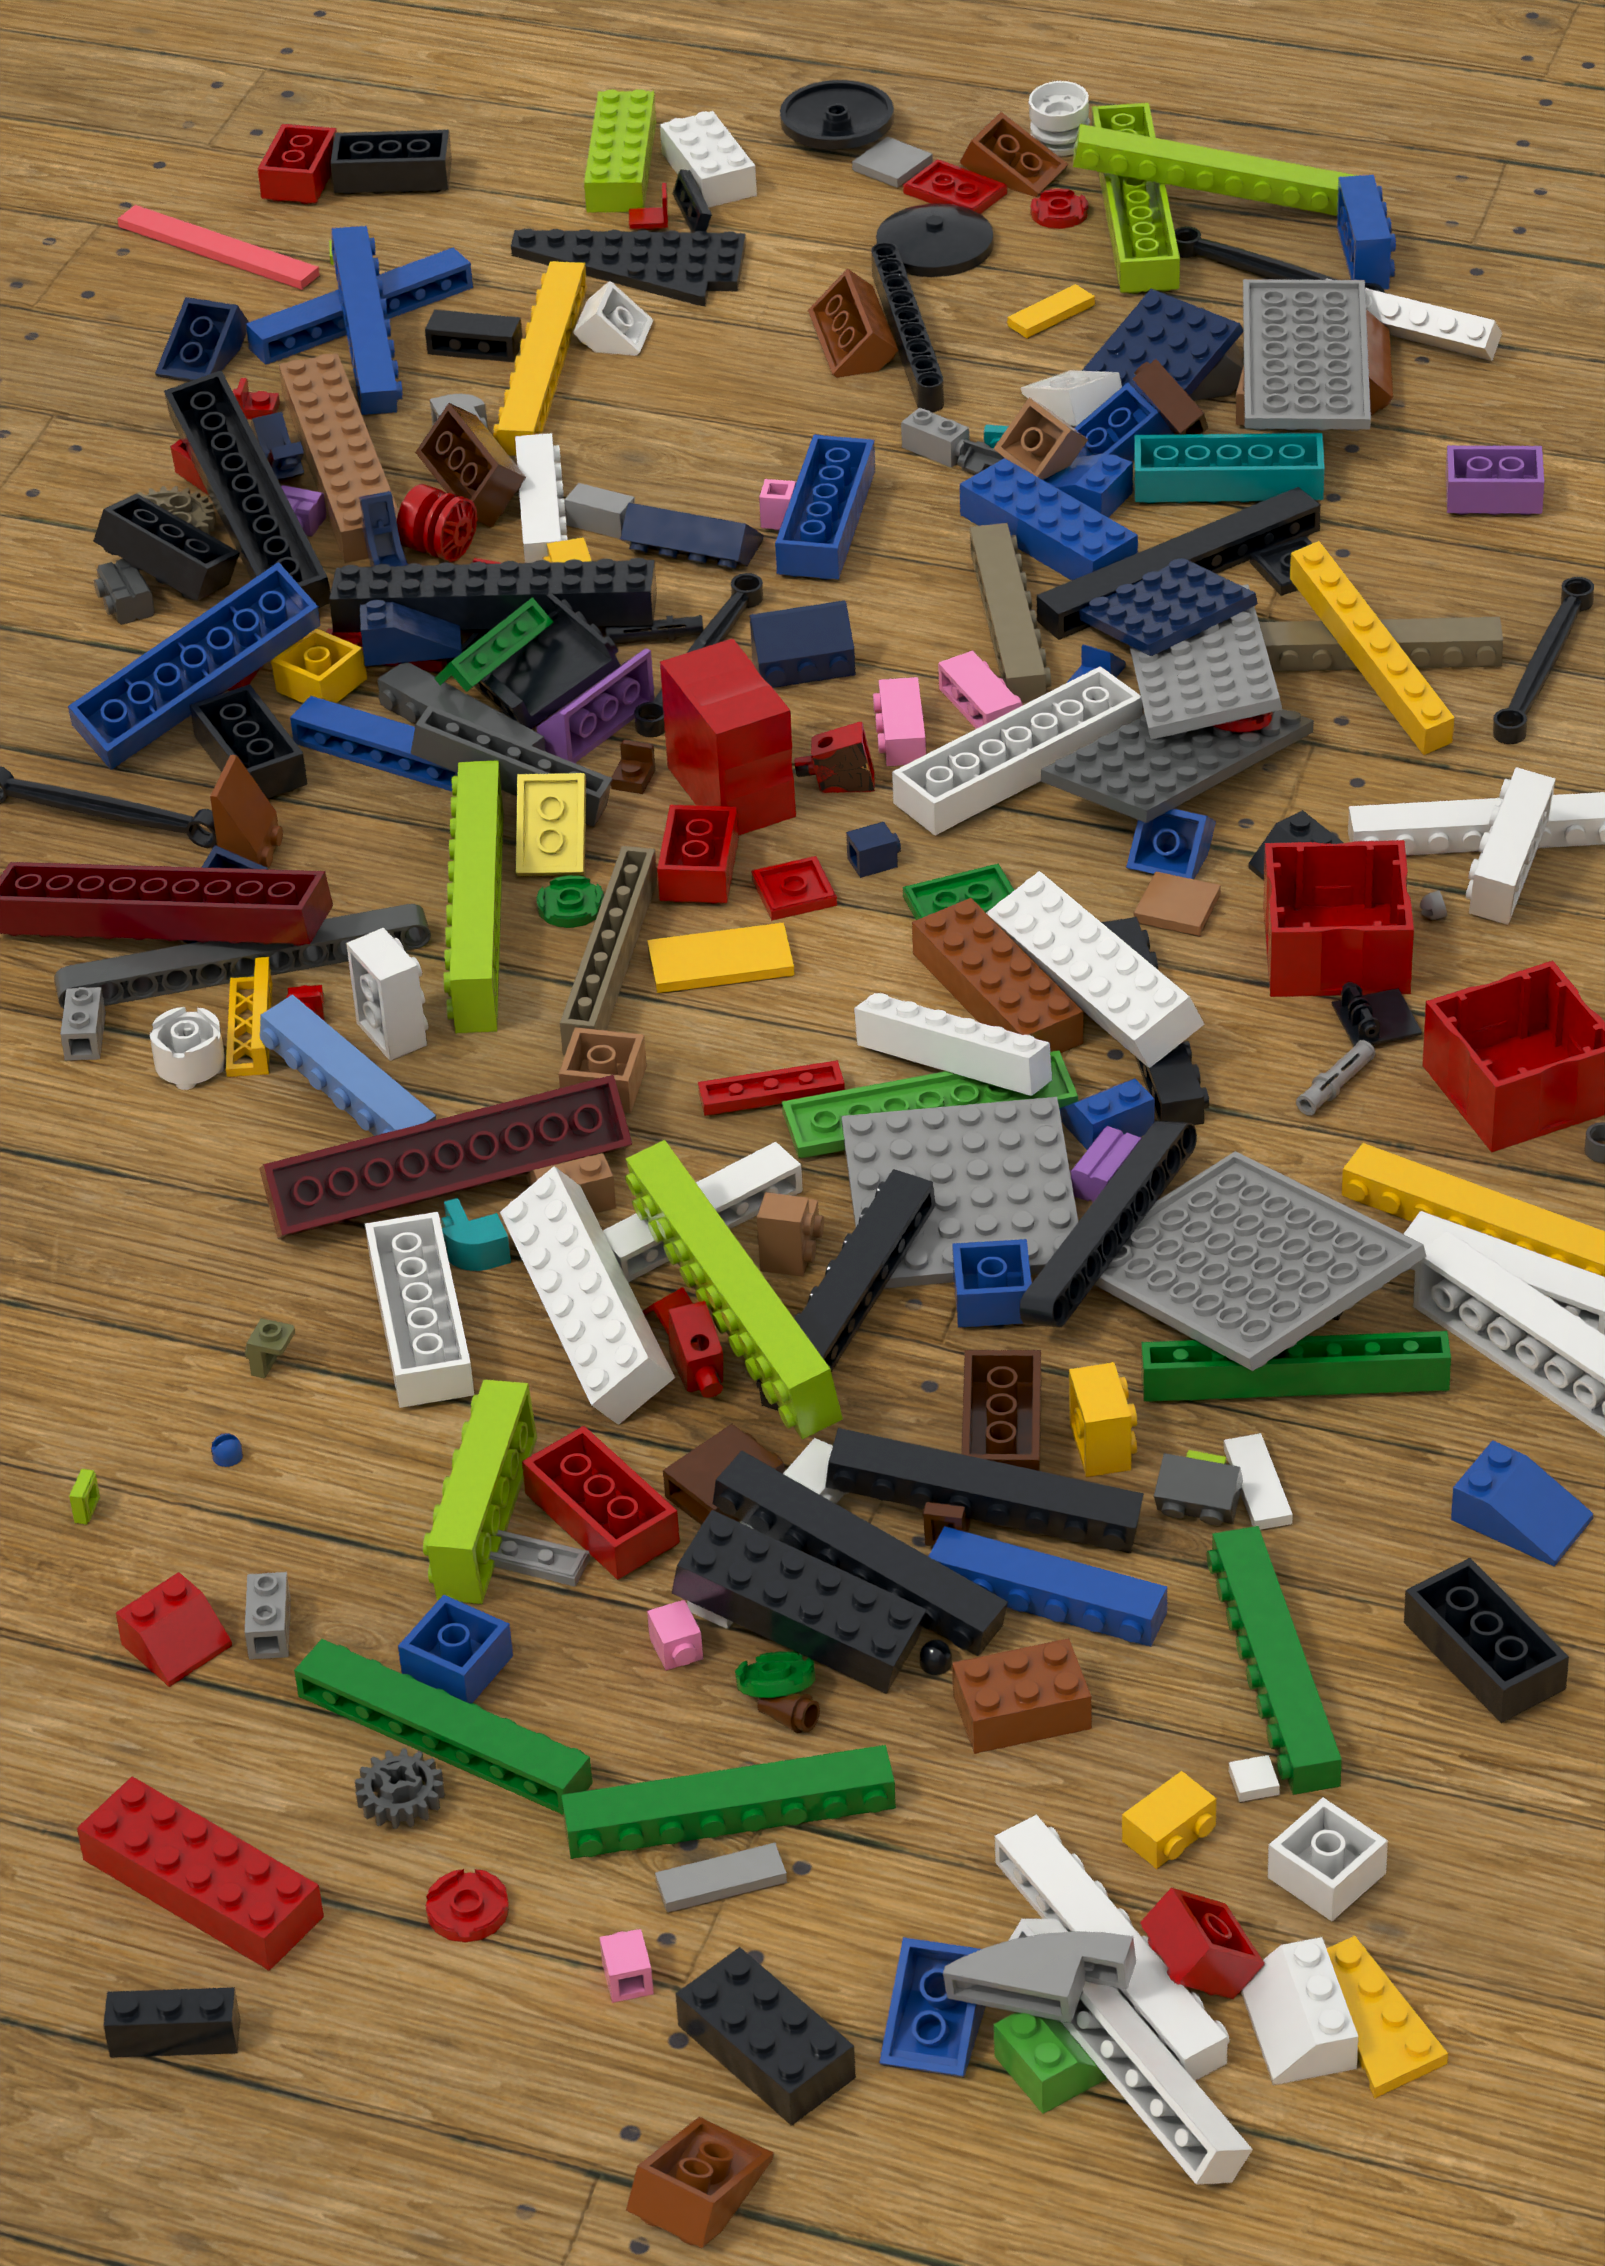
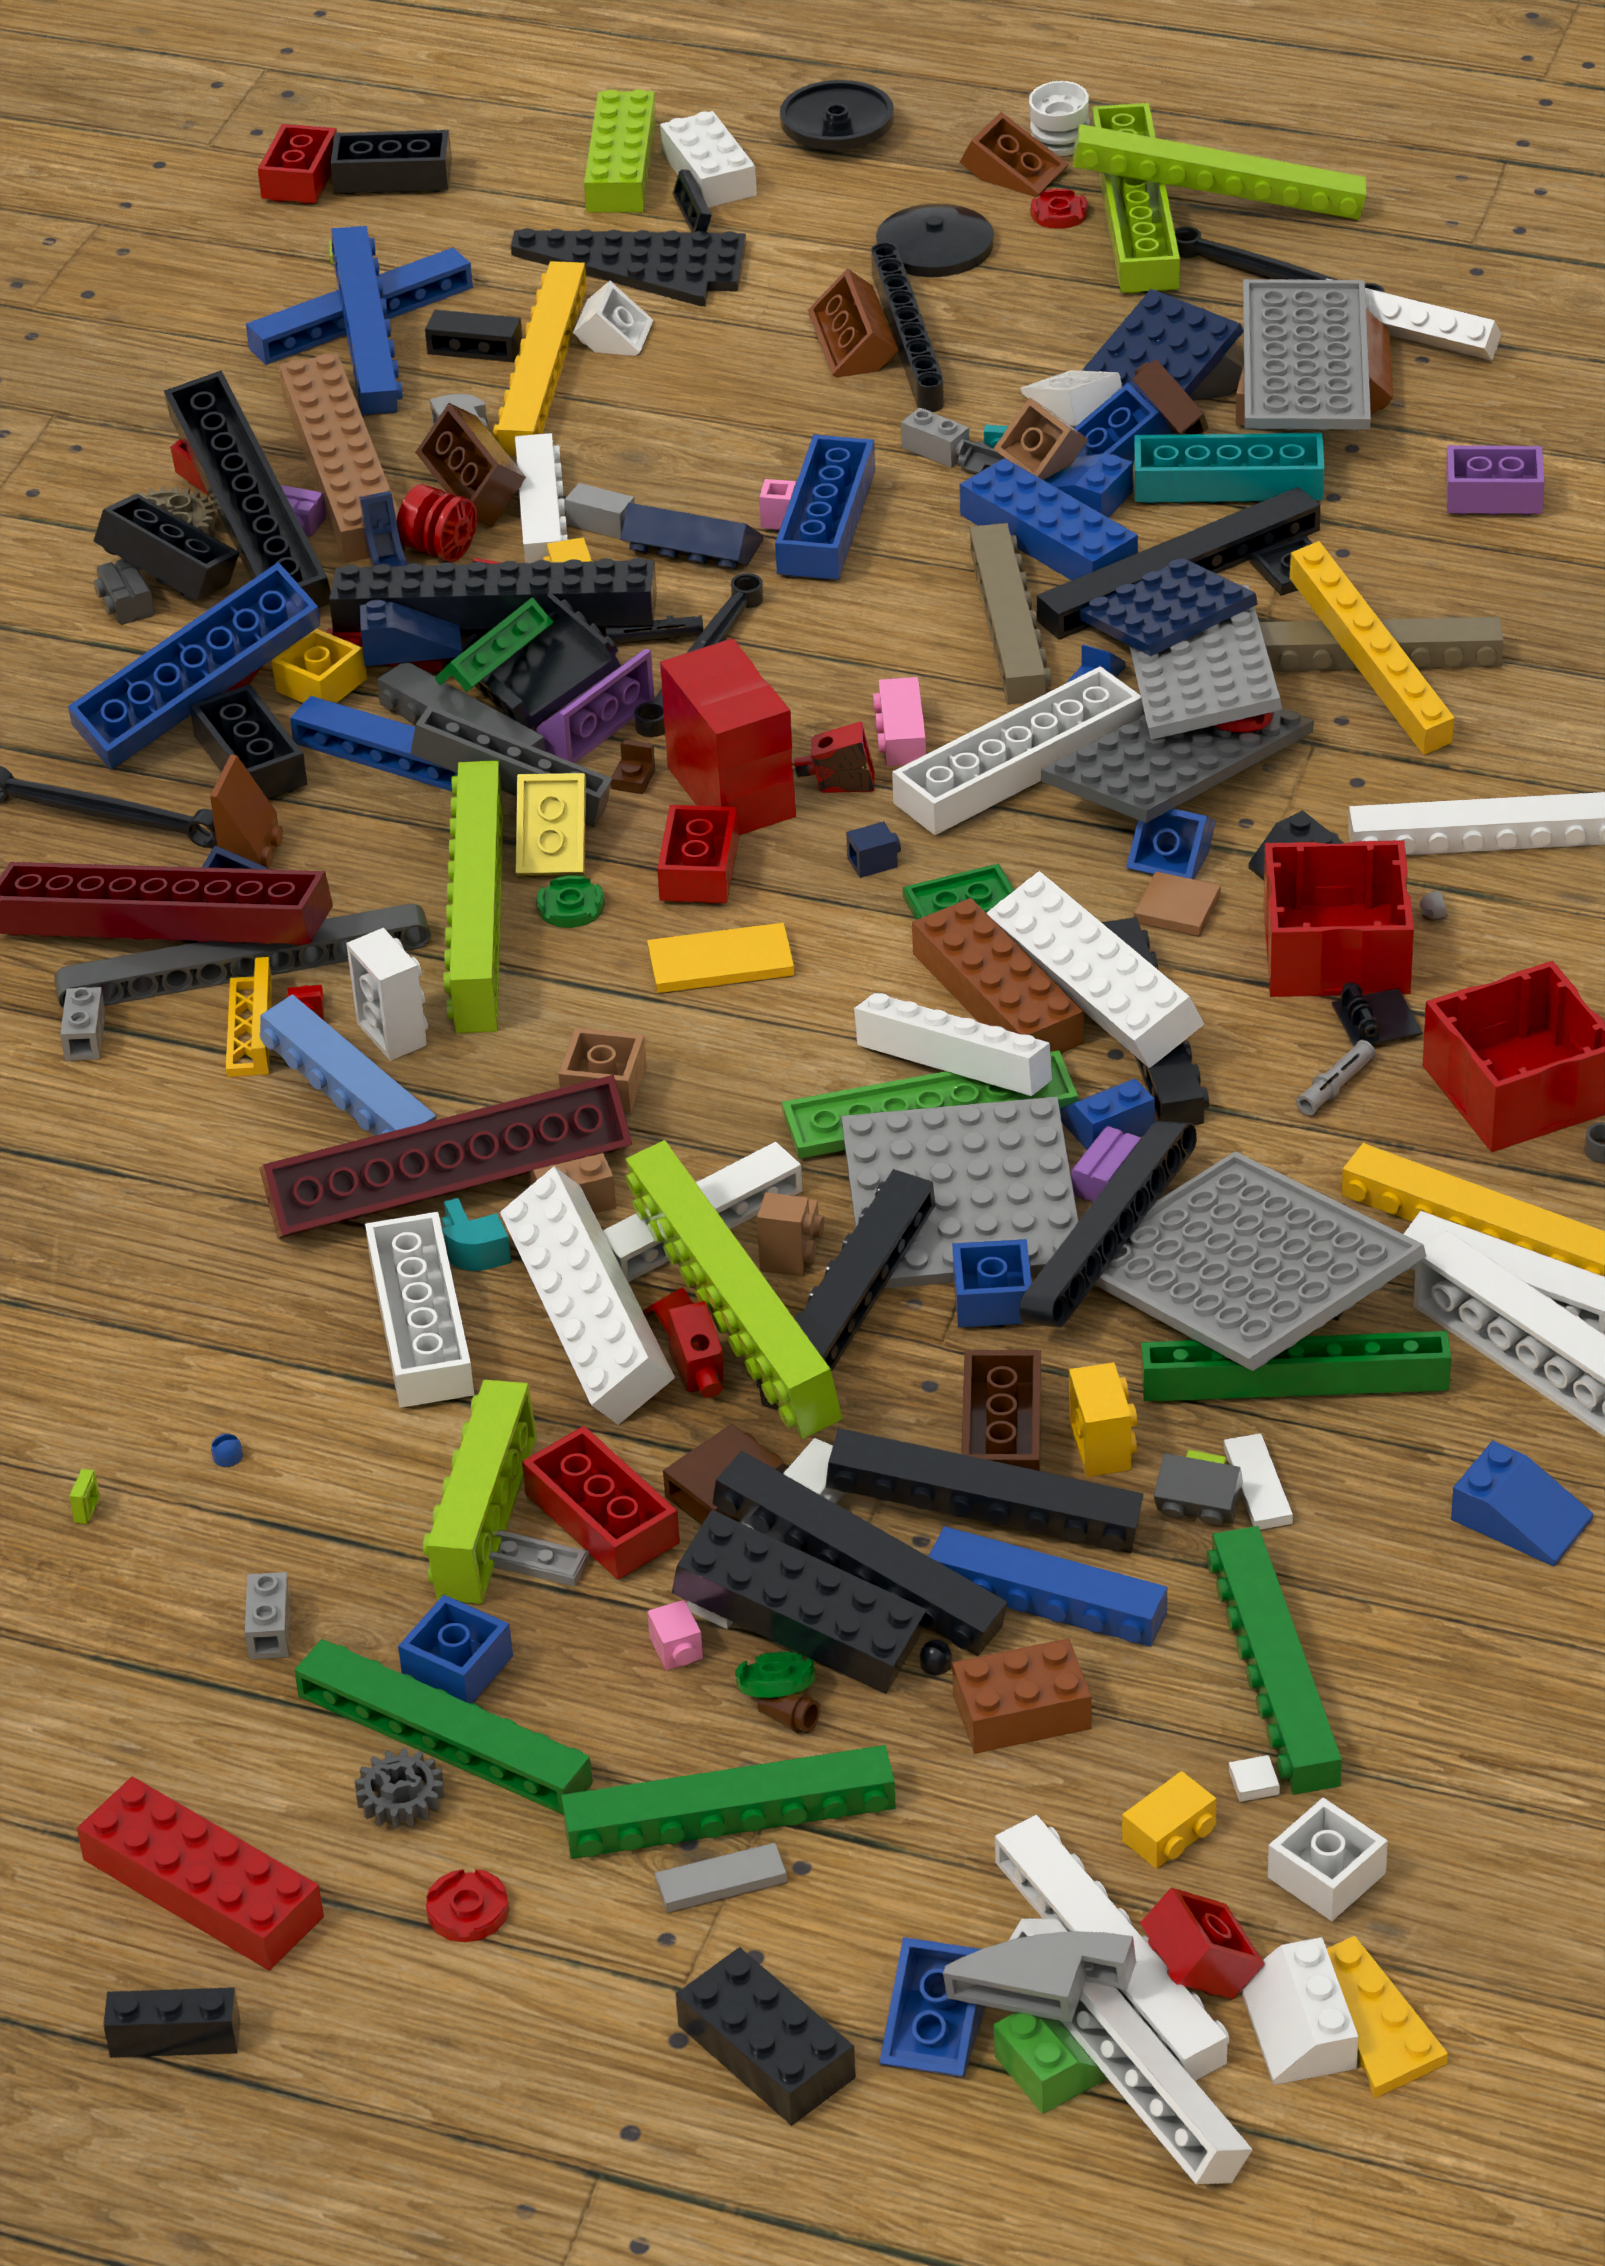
red slope [116,1572,232,1687] -> none
coral tile [117,205,320,290] -> none
white brick [150,1007,225,1090] -> none
dark blue slope [155,297,249,382] -> none
red bracket [233,378,280,420] -> none
olive bracket [245,1318,295,1378] -> none
dark blue arch [250,412,304,481] -> none
dark tan brick [560,846,658,1055] -> none
bright pink brick [600,1929,654,2003] -> none
dark orange slope [626,2117,774,2248] -> none
red bracket [629,183,668,230] -> none
red plate [698,1060,845,1116] -> none
dark blue slope [750,600,856,688] -> none
red tile [751,856,837,921] -> none
light grey tile [852,137,933,188] -> none
red tile [903,159,1007,214] -> none
reddish brown bracket [923,1502,971,1546] -> none
bright pink brick [938,651,1023,729] -> none
yellow tile [1007,284,1095,338] -> none
blue brick [1337,175,1396,289] -> none
black brick [1404,1558,1569,1723] -> none
white brick [1465,767,1556,925] -> none
black piece [1493,577,1594,744] -> none

